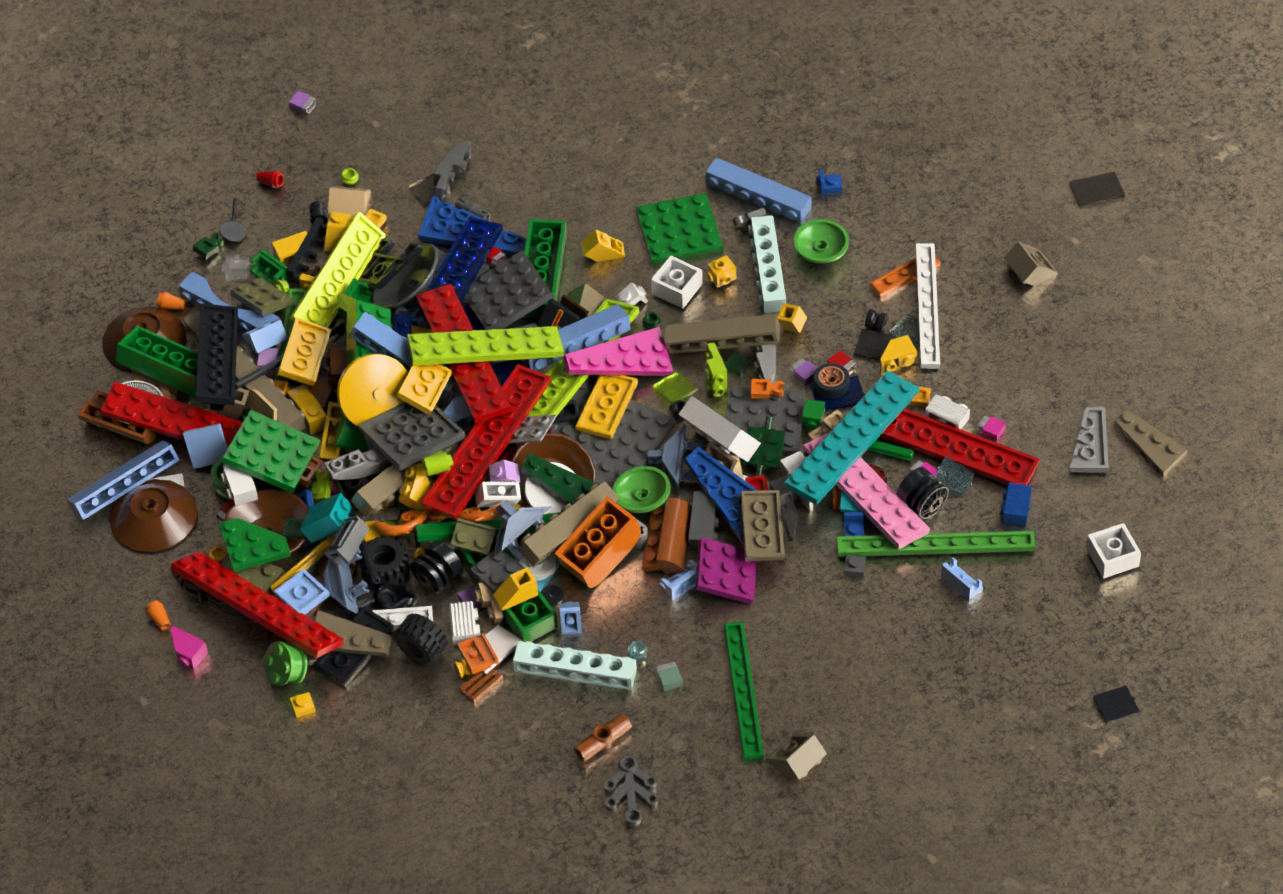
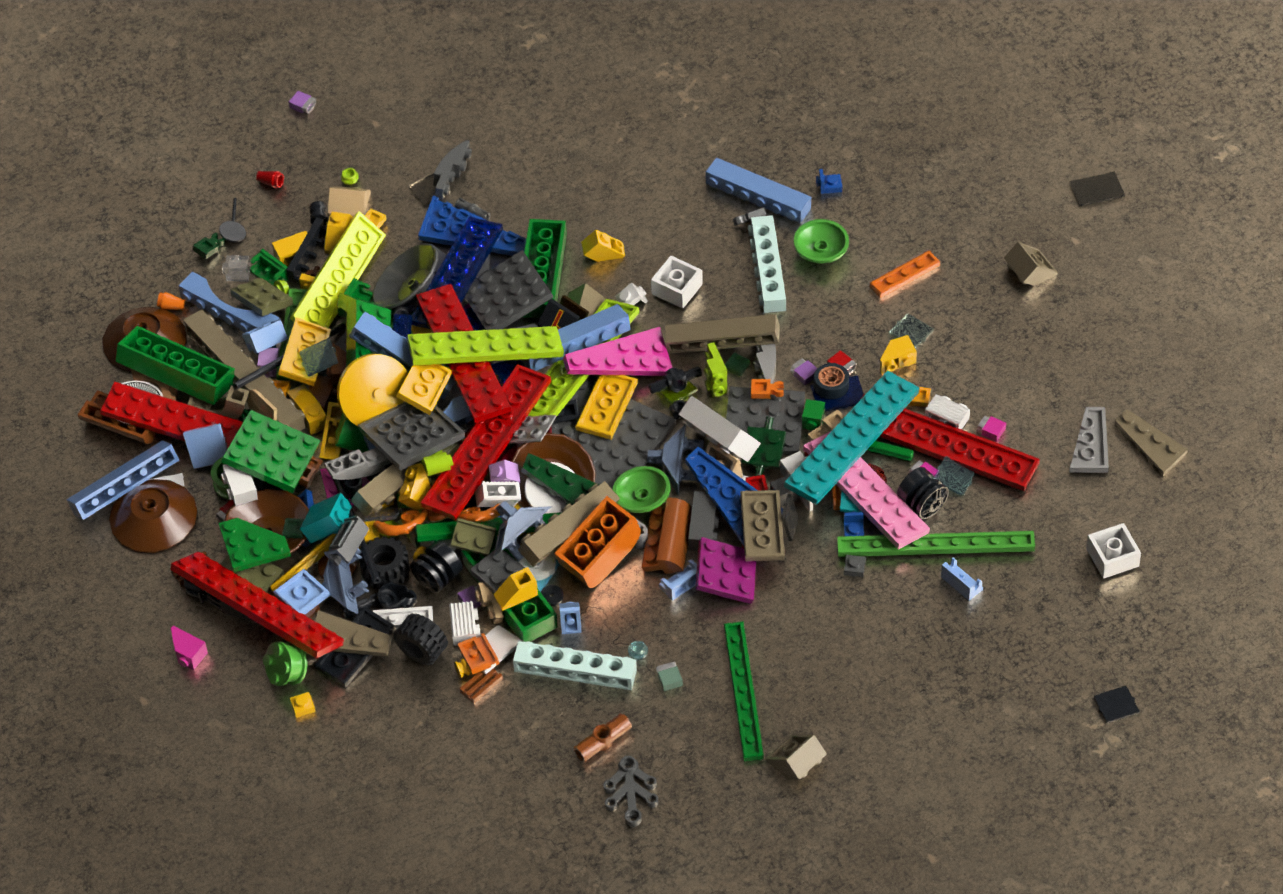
orange cone [145,600,171,631] -> none
black plate [195,303,238,406] -> none
light orange tile [208,546,228,564] -> none
lime plate [311,468,332,503] -> none
black wing [358,238,423,289] -> none
piece [478,244,506,267] -> none
green plate [635,193,723,265] -> none
dark green plate [642,312,661,330] -> none
yellow brick [706,255,736,288] -> none
yellow brick [777,303,807,333] -> none
clear smoke piece [854,329,892,361] -> none
black wheel [865,309,888,332] -> none
white plate [915,243,940,369] -> none
blue brick [1000,482,1032,527] -> none
none -> clear light blue piece [300,338,338,377]
none -> black axle [648,366,702,394]

